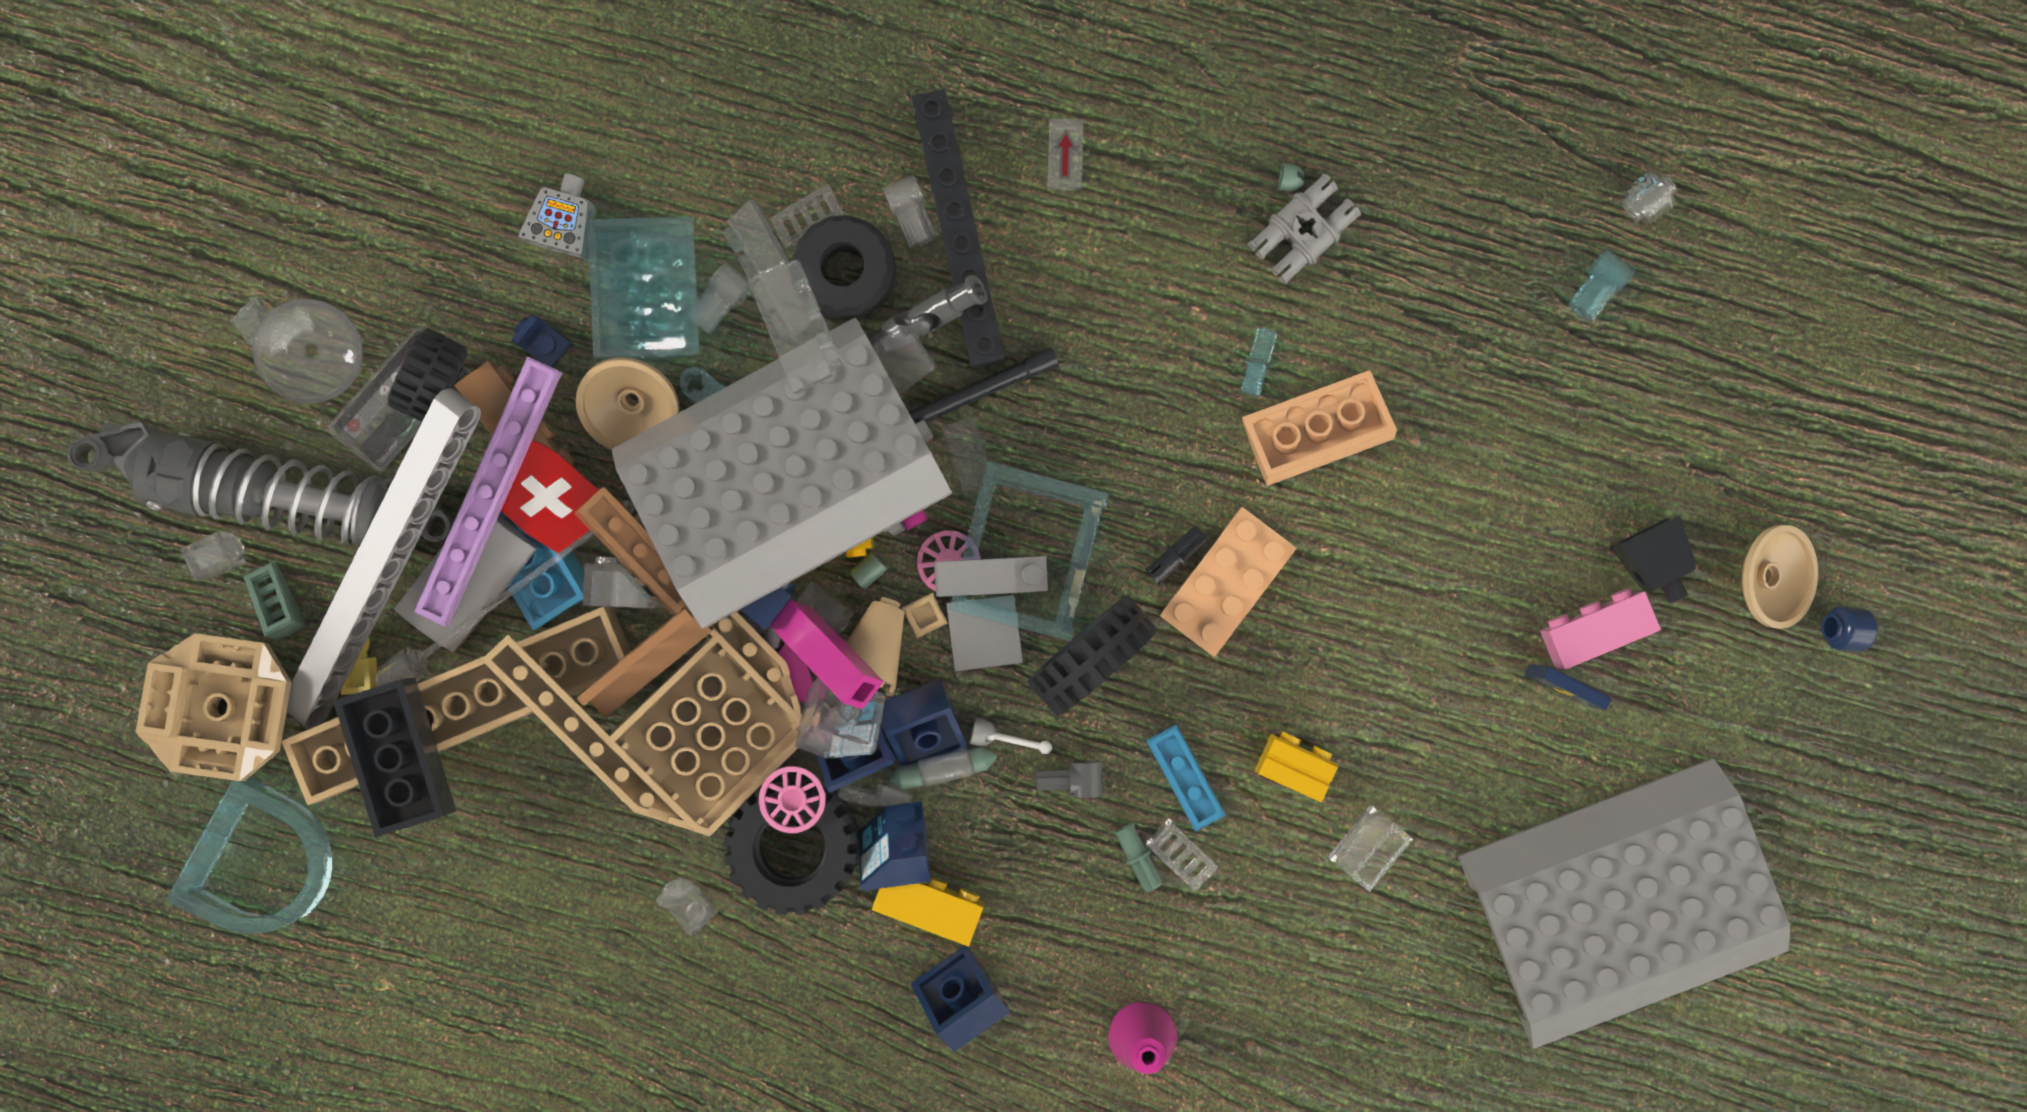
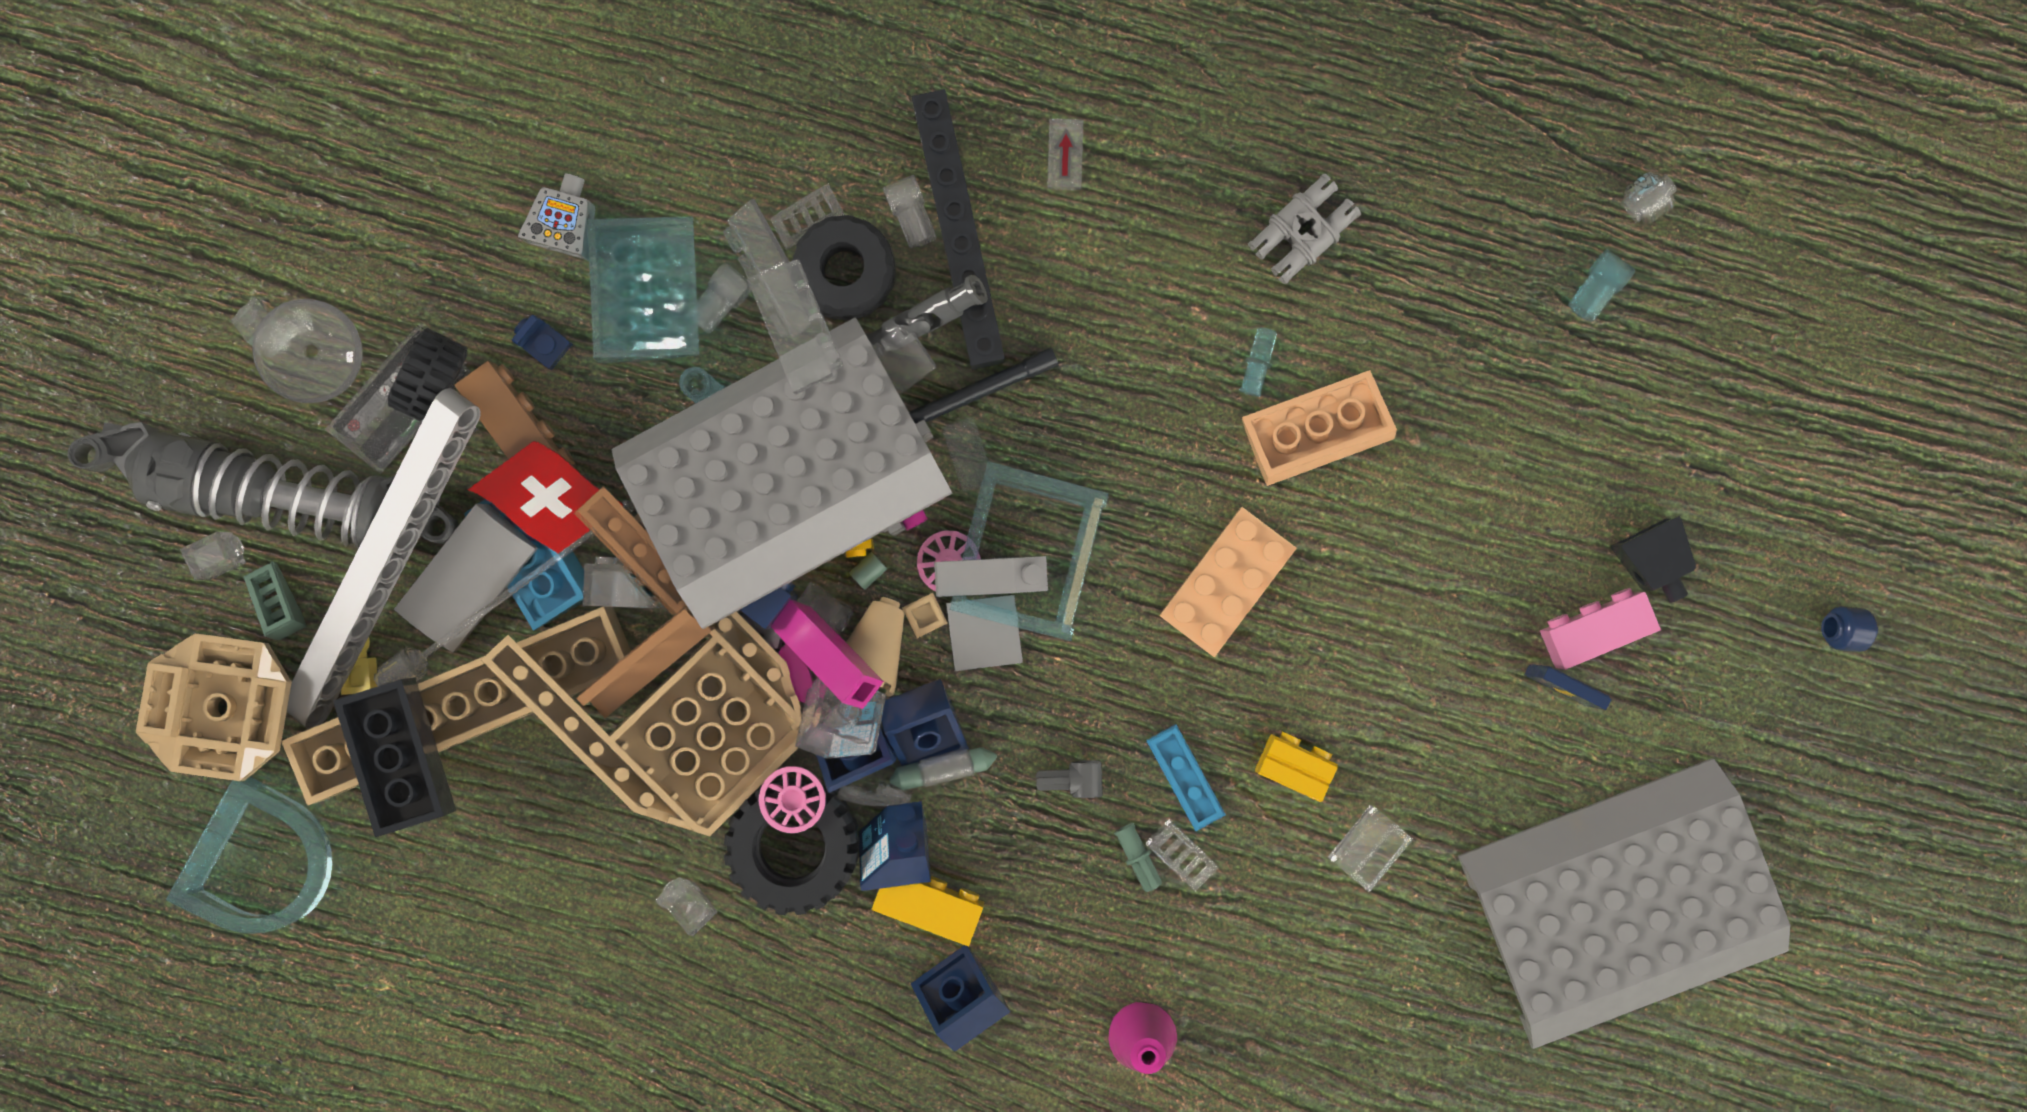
lavender tile [414,357,562,627] -> none
tan dish [576,357,680,450] -> none
hinge [969,717,1052,754] -> none
black tyre [1027,595,1158,717] -> none
black axle [1145,526,1208,586] -> none
sand green hinge [1278,163,1304,192] -> none
tan dish [1742,525,1818,629] -> none

